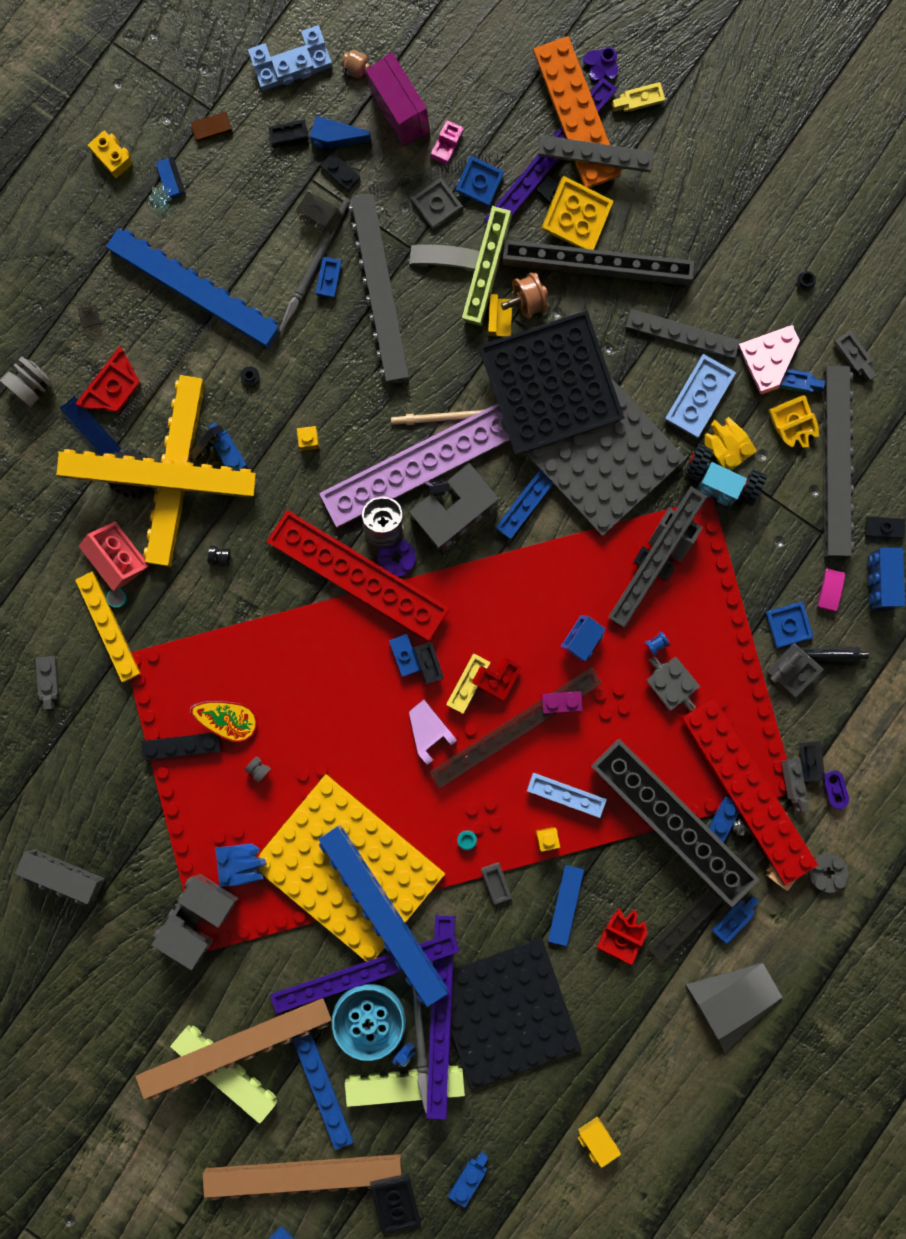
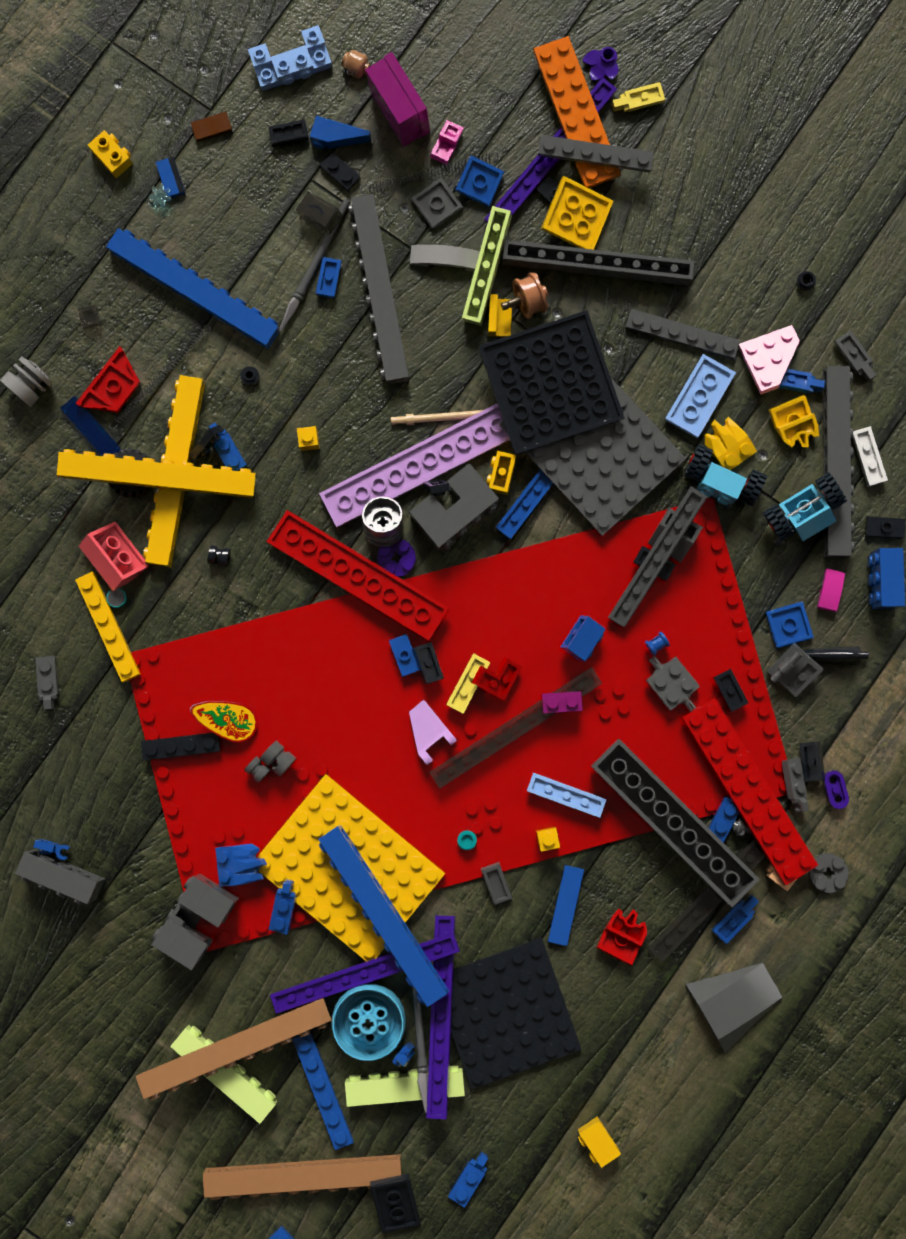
none -> blue plate [33,839,71,860]
none -> dark grey wheel [260,740,297,777]
none -> blue hinge [269,879,297,935]
none -> yellow brick [486,451,516,496]
none -> black plate [713,669,748,712]
none -> brick [763,472,847,541]
none -> white plate [853,426,888,487]

